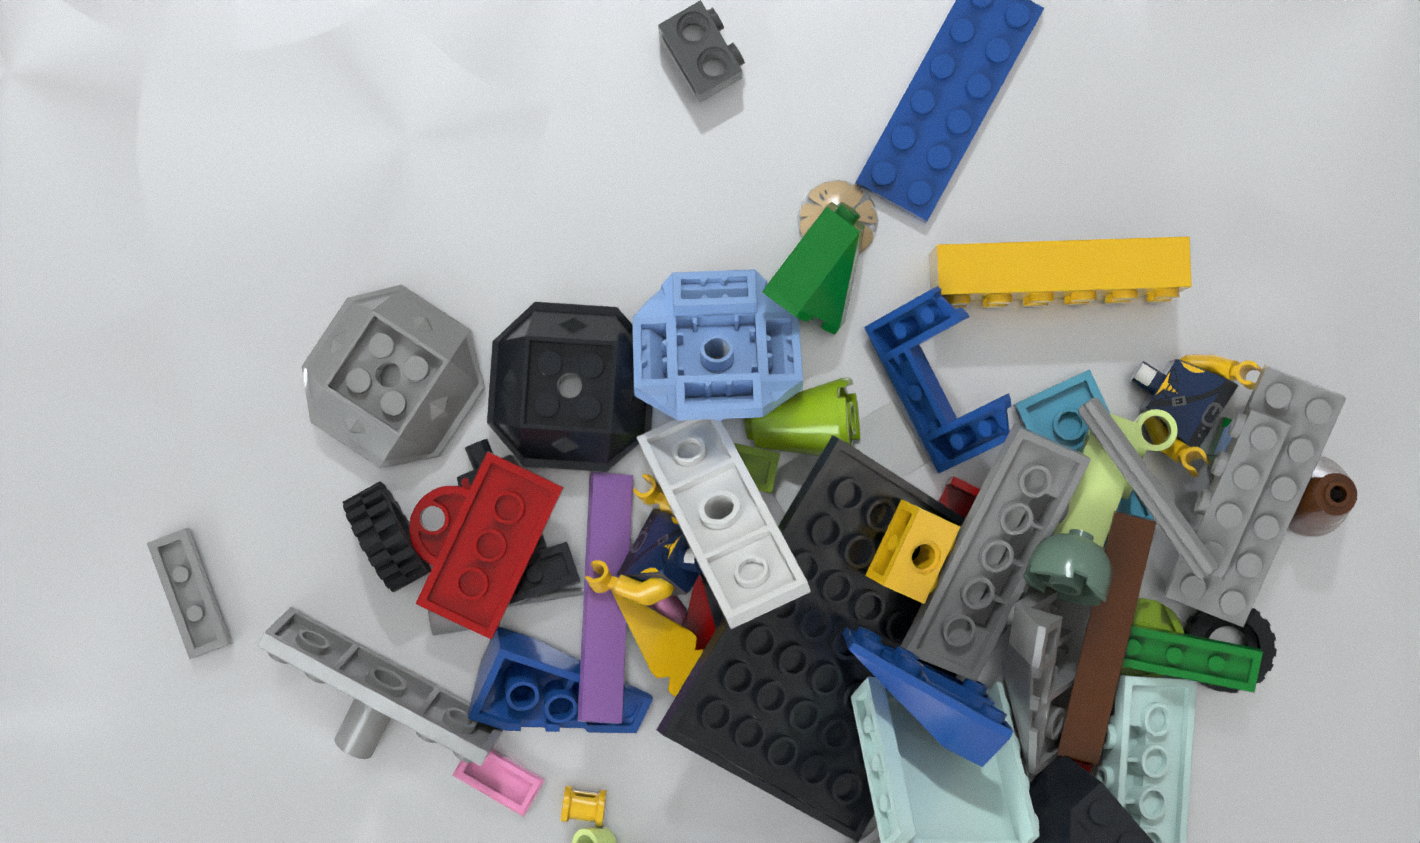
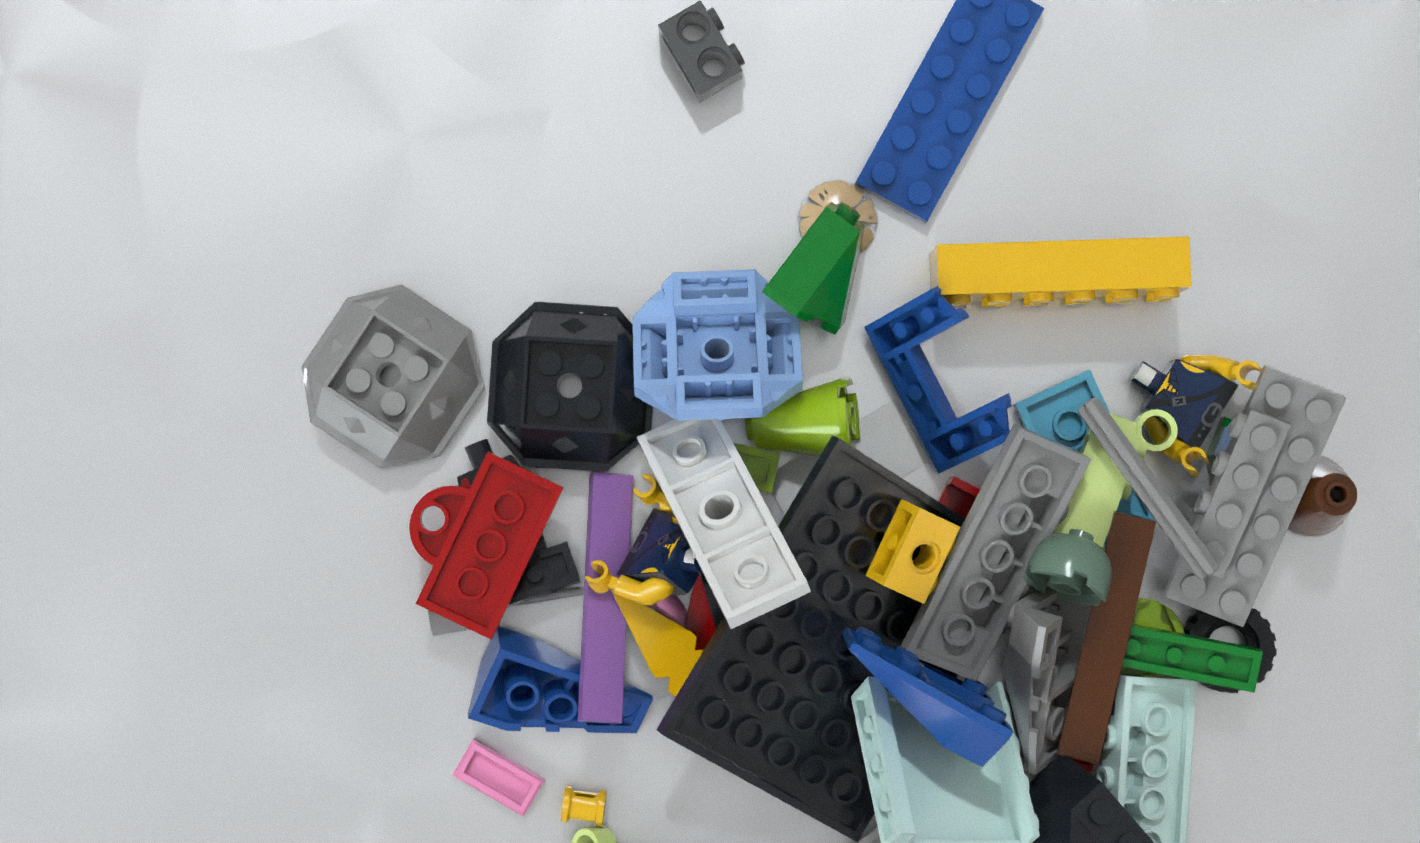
light grey plate [147,528,232,659] -> none
light grey plate [258,607,504,766] -> none
black tyre [342,481,431,592] -> none

